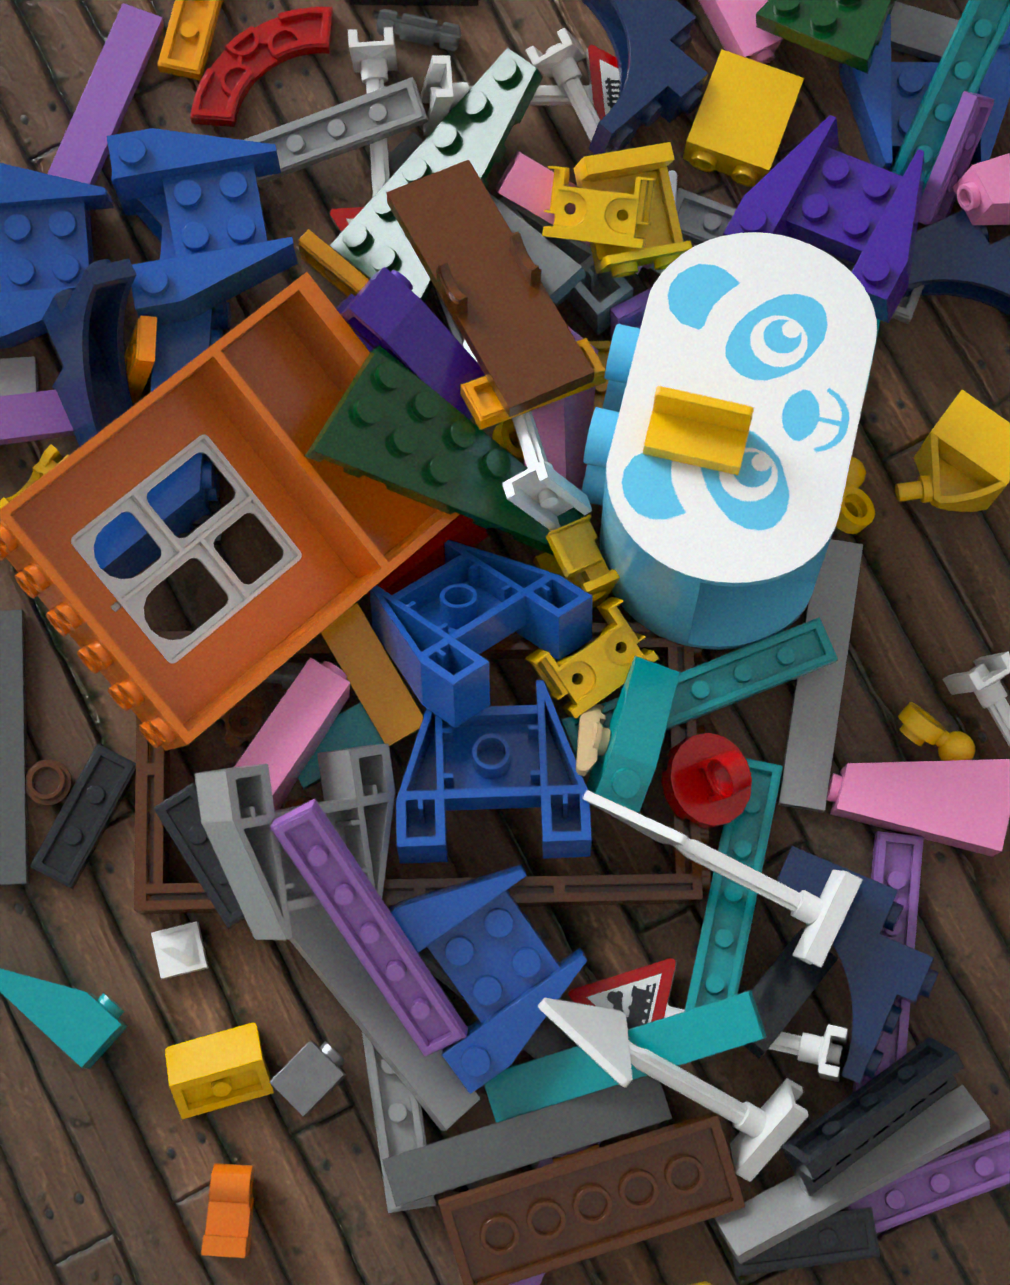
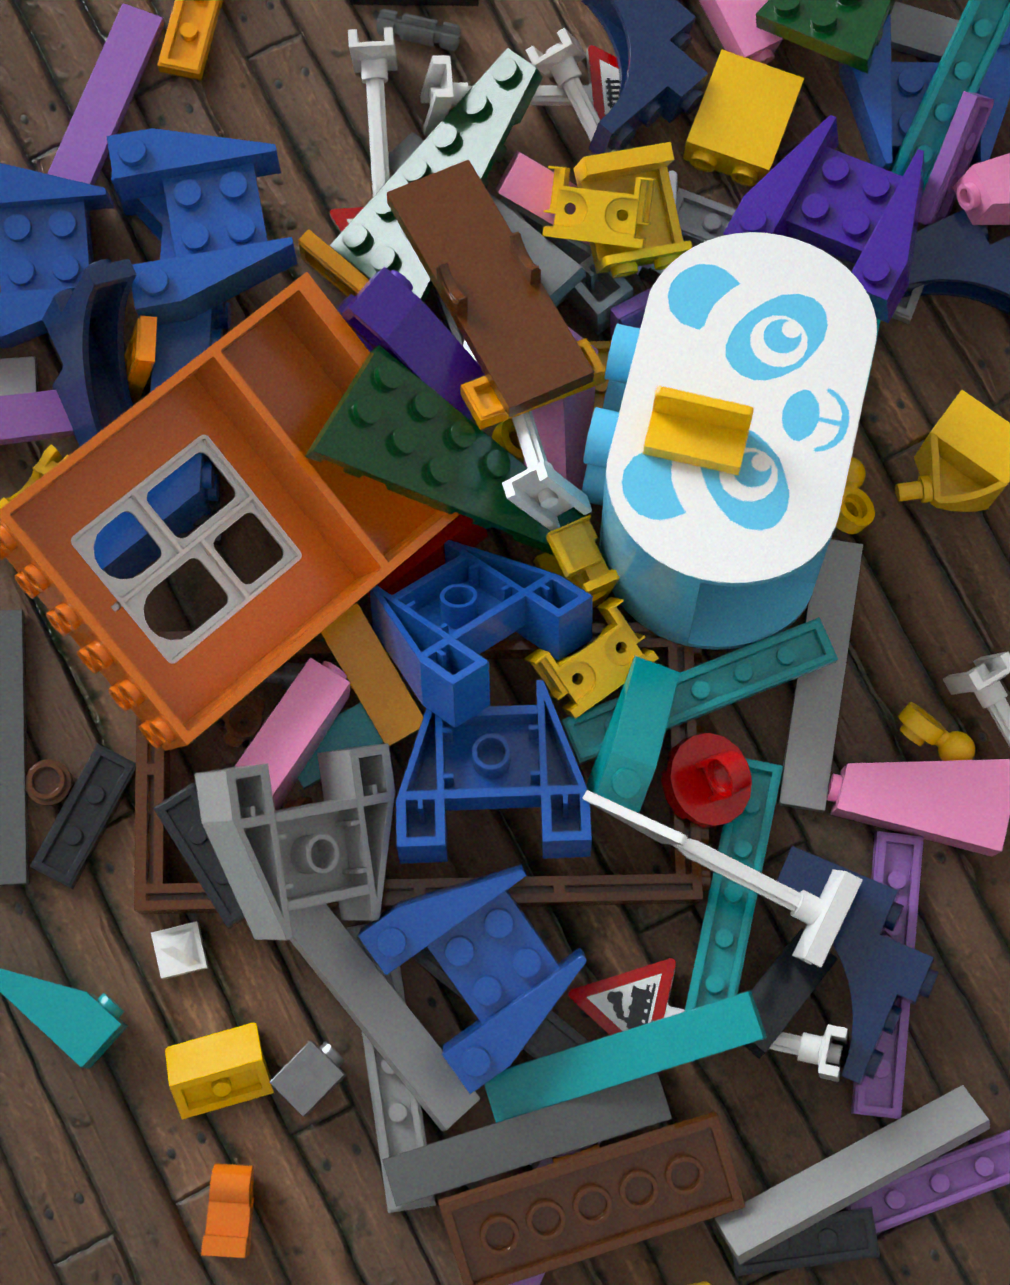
red tile [190,7,333,127] -> none
light grey tile [244,77,429,185] -> none
medium lavender tile [270,799,467,1057] -> none
white piece [538,998,808,1182] -> none
tan piece [576,704,610,777] -> none
black fence [781,1037,964,1196] -> none

